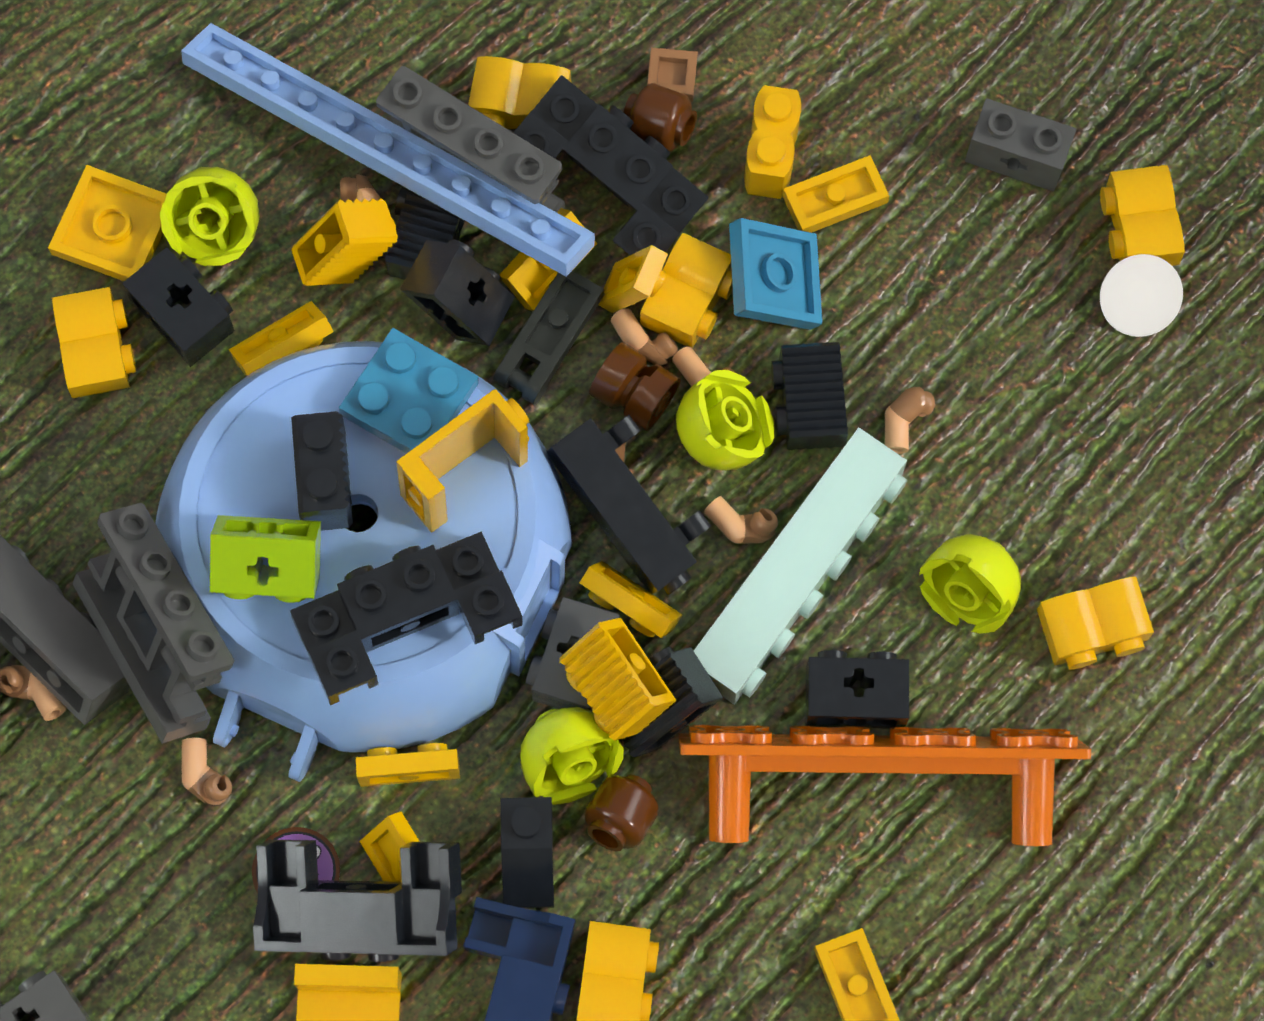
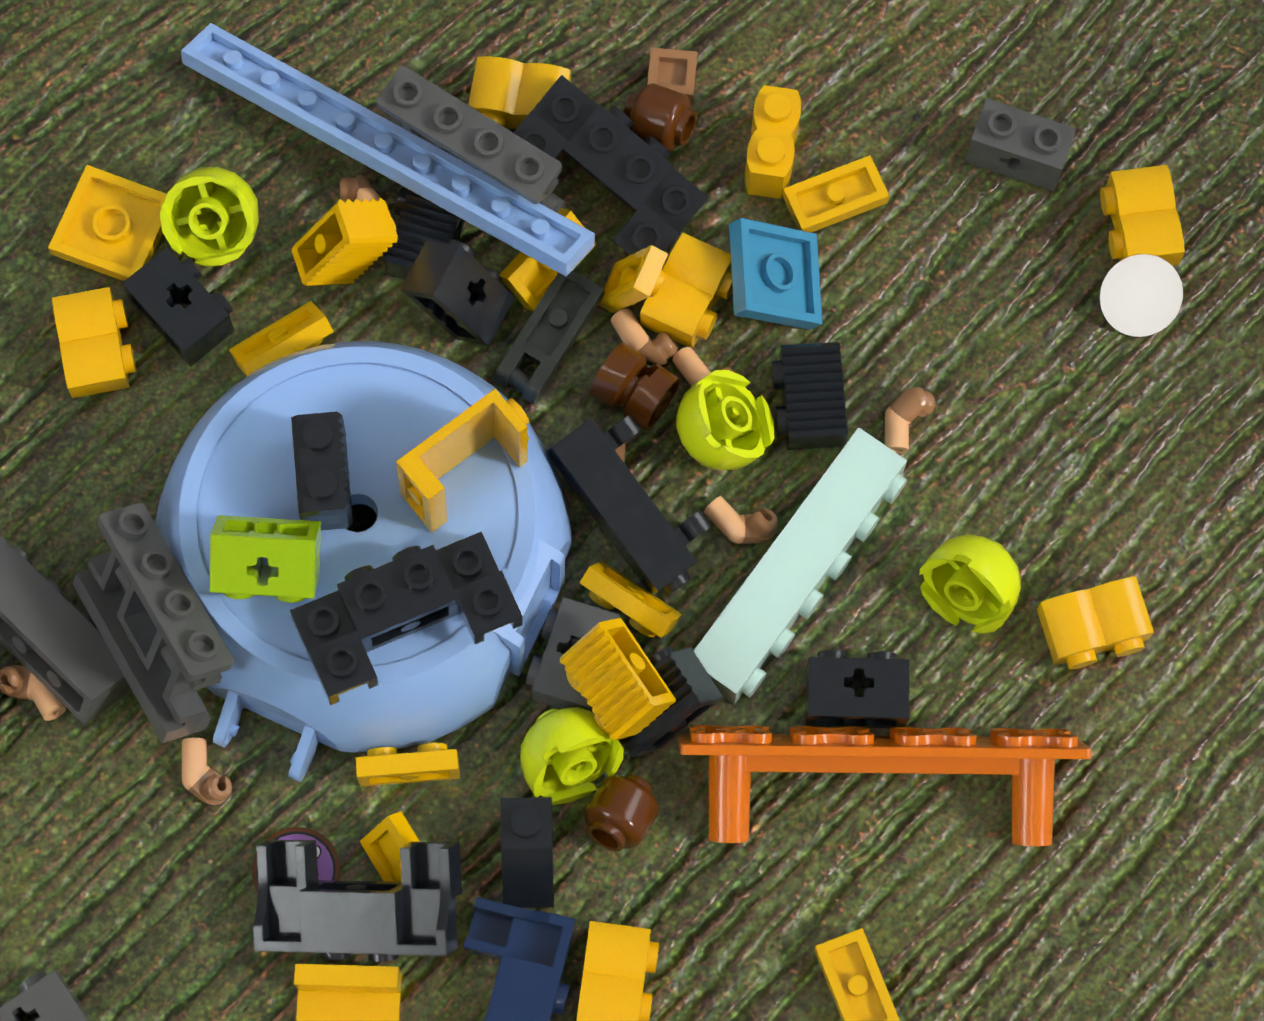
dark azure plate [339,328,479,453] -> none

